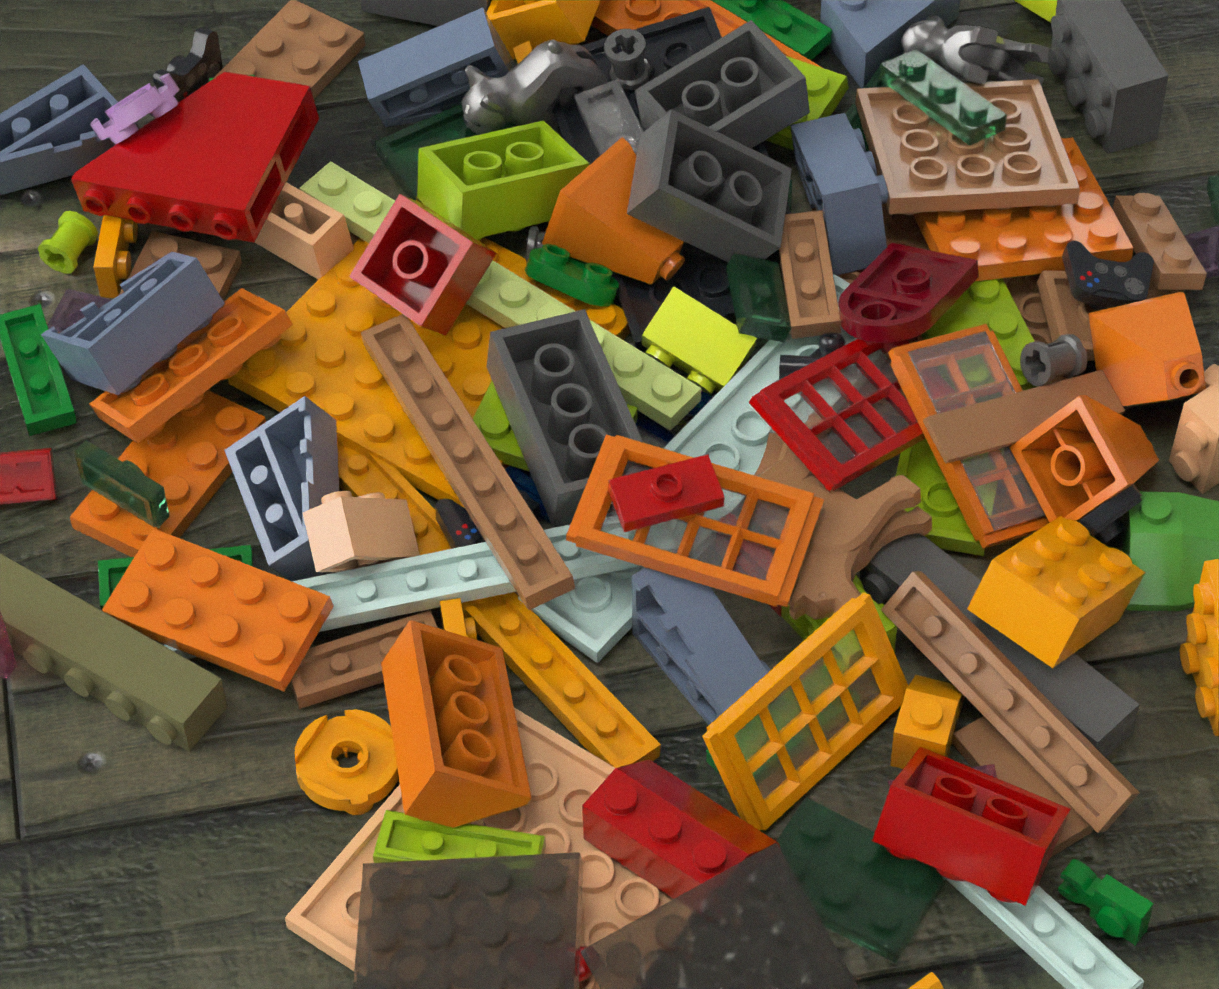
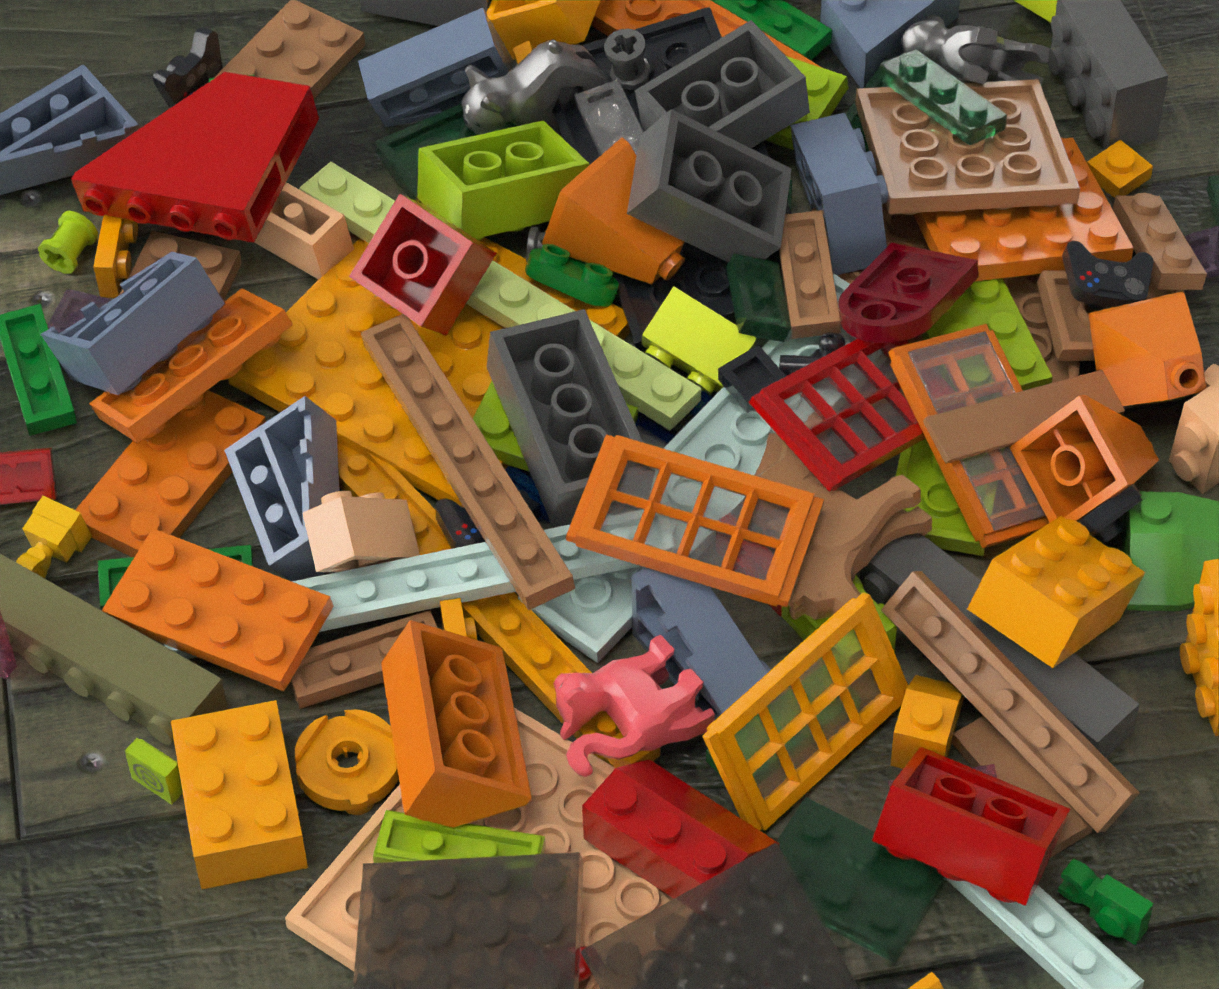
clear green plate [75,440,170,528] -> none
lavender plate [90,73,180,144] -> none
red plate [608,454,725,532] -> none
dark grey bush [1020,334,1087,386] -> none
none -> yellow piece [16,496,92,578]
none -> lime tile [125,738,183,805]
none -> light orange brick [171,700,308,890]
none -> coral animal [553,635,715,777]
none -> black plate [718,345,786,413]
none -> light orange plate [1087,140,1153,198]

